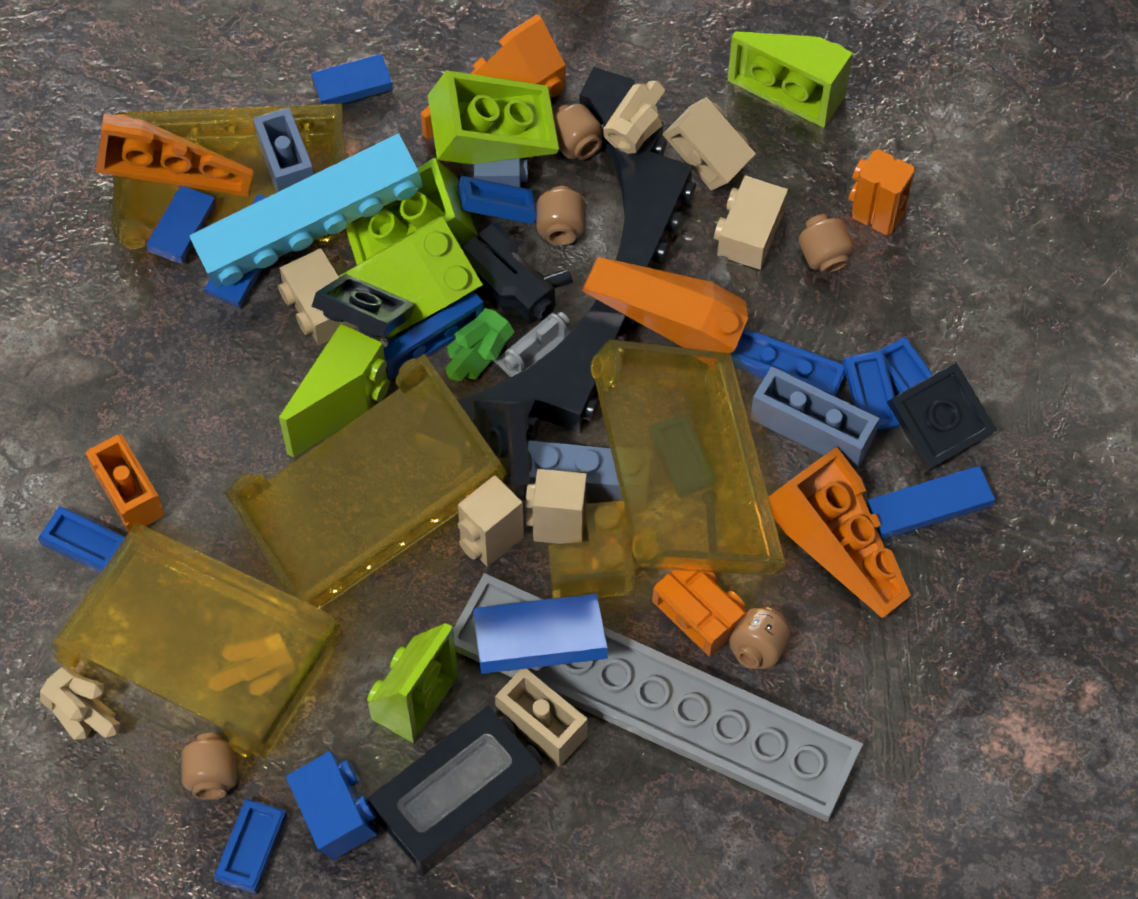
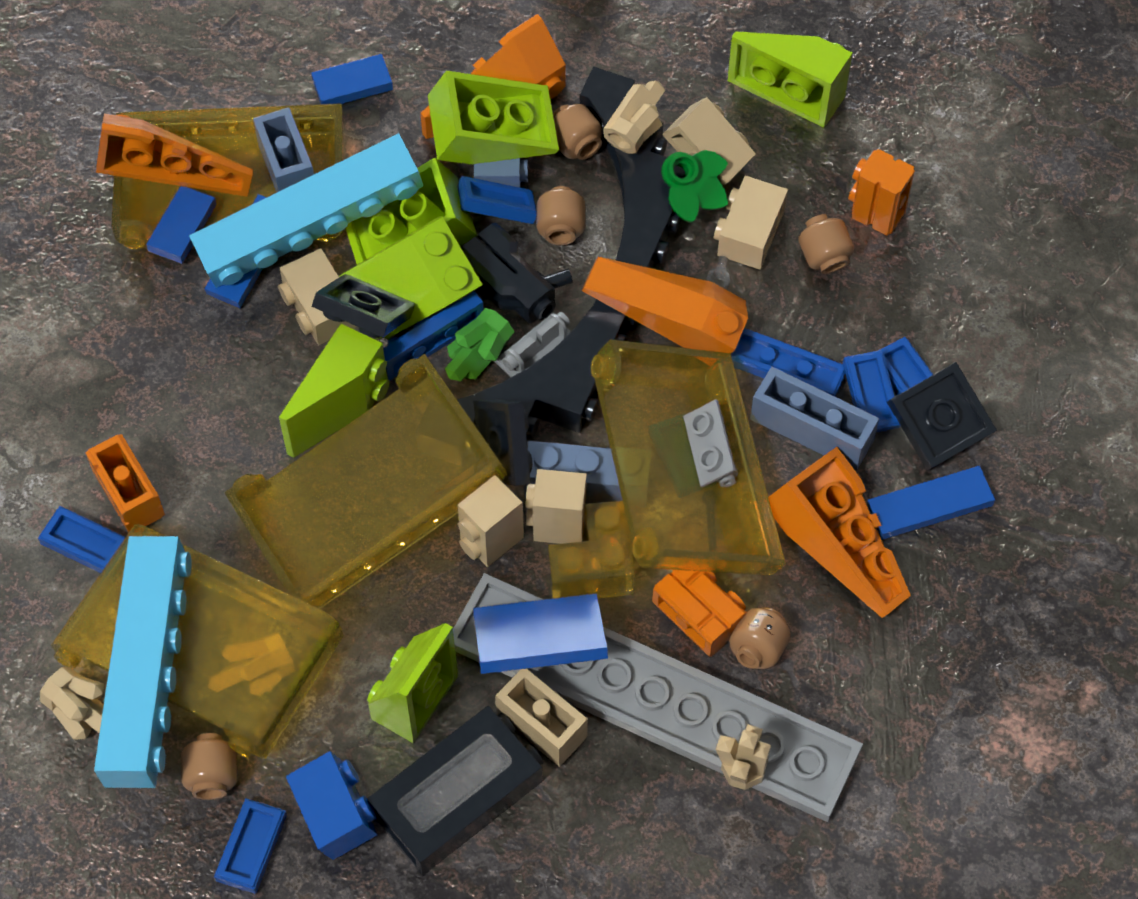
none -> medium azure brick [94,536,192,788]
none -> green plate [661,150,728,223]
none -> light grey hinge [683,399,738,487]
none -> tan rock [715,724,771,790]

